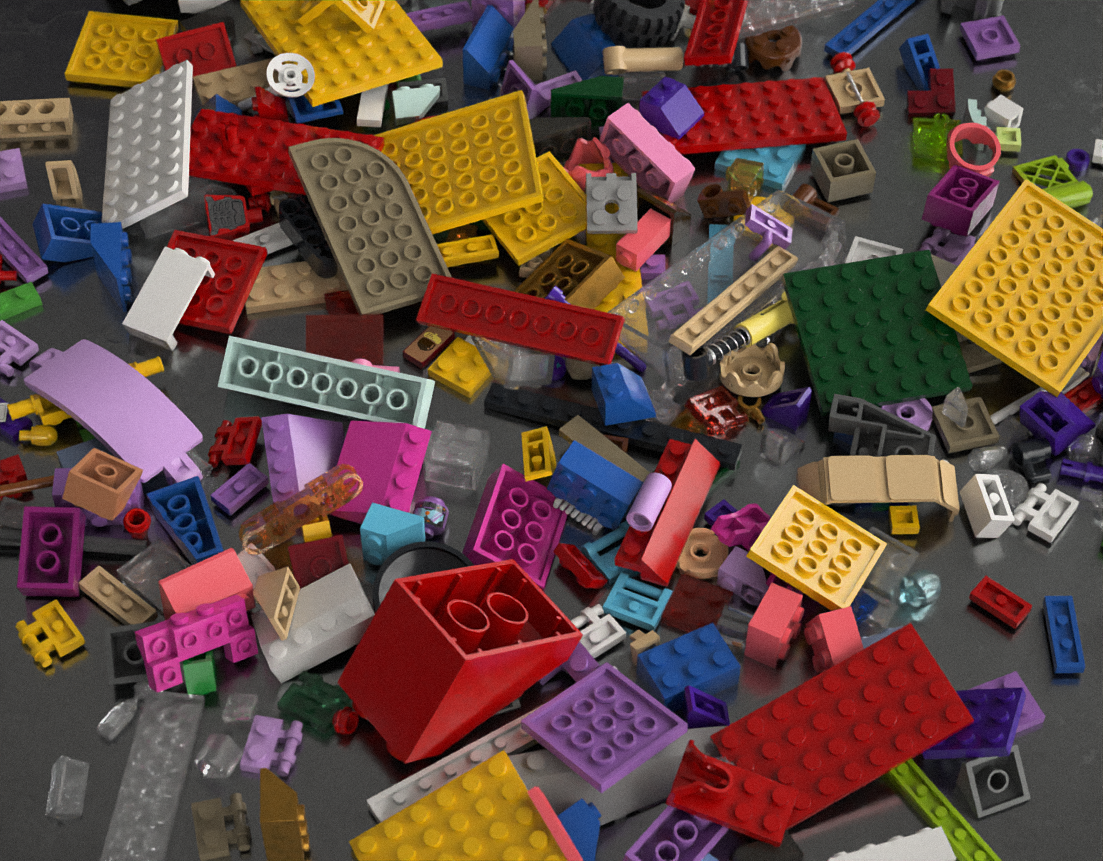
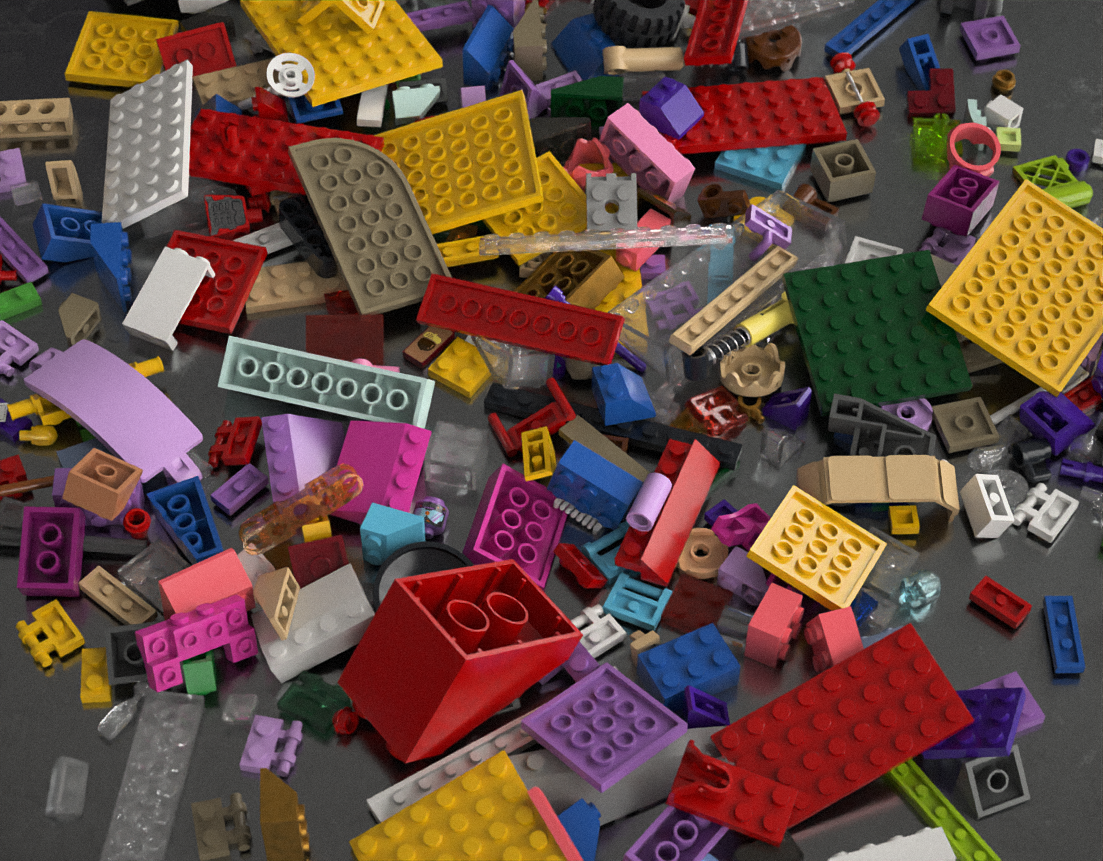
clear piece [194,734,244,778] -> none
clear yellow slope [725,158,764,203] -> none
clear slope [942,387,969,427] -> none
none -> clear piece [10,180,43,208]
none -> dark tan slope [58,293,102,348]
none -> yellow plate [80,647,111,703]
none -> lavender slope [458,86,486,108]
none -> clear plate [479,223,732,256]
none -> red plate [487,378,576,457]

